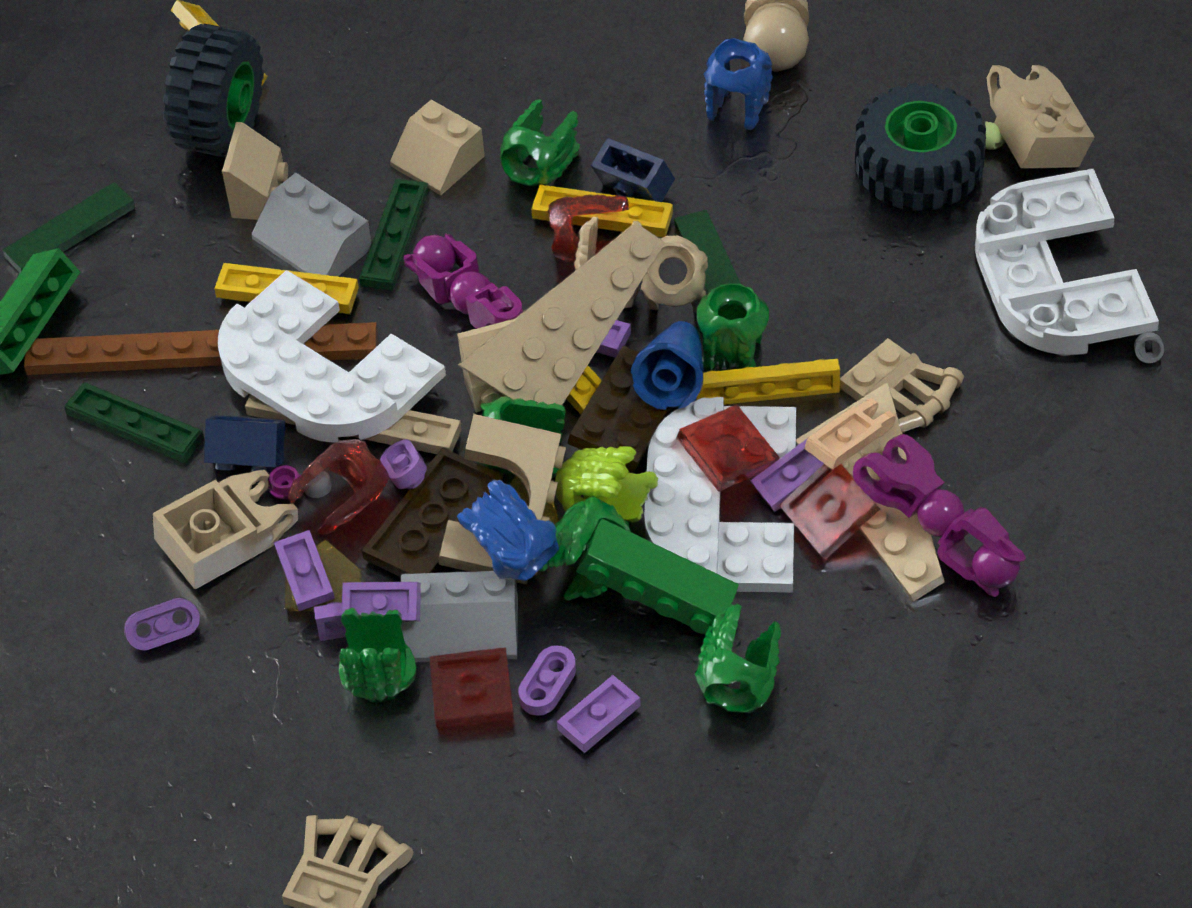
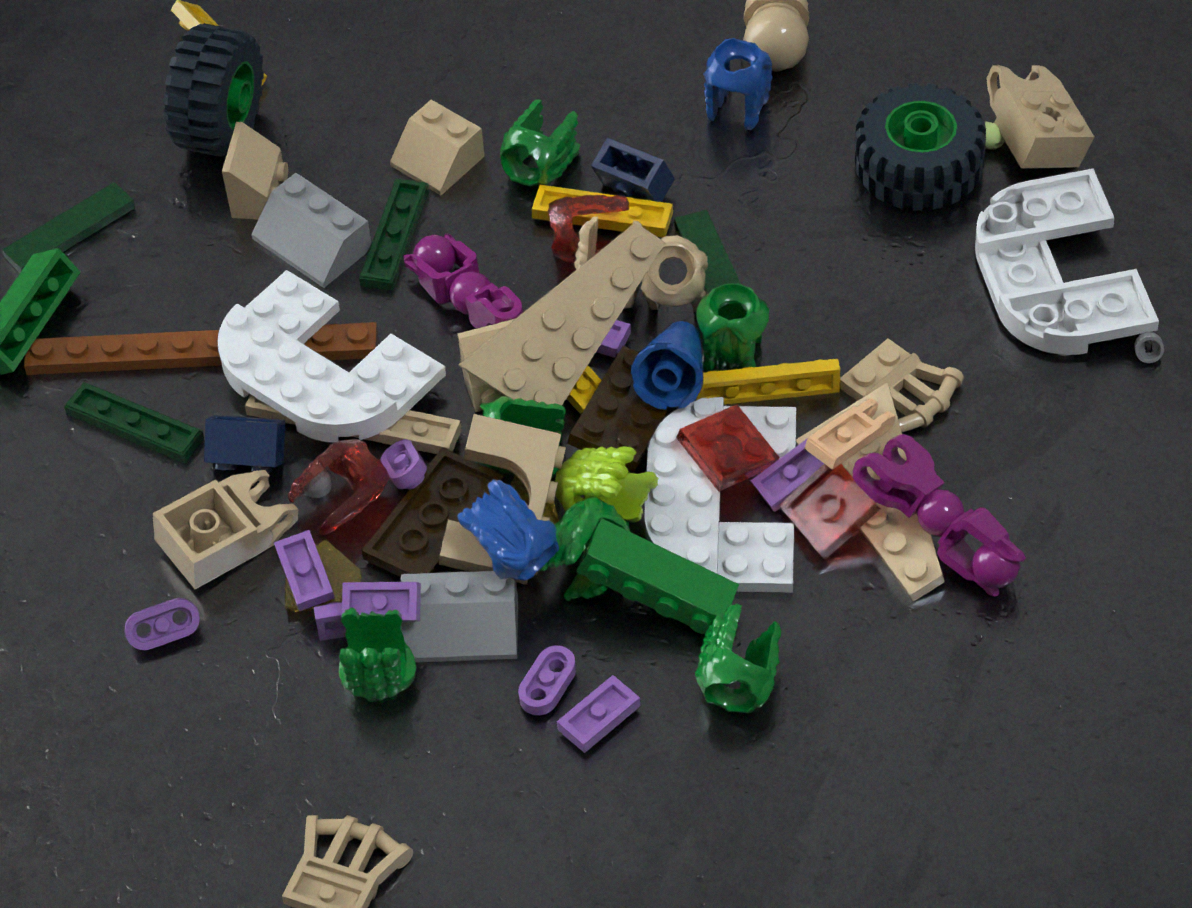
yellow plate [214,263,359,314] -> none
magenta plate [268,465,302,499] -> none
clear red plate [429,647,514,729] -> none

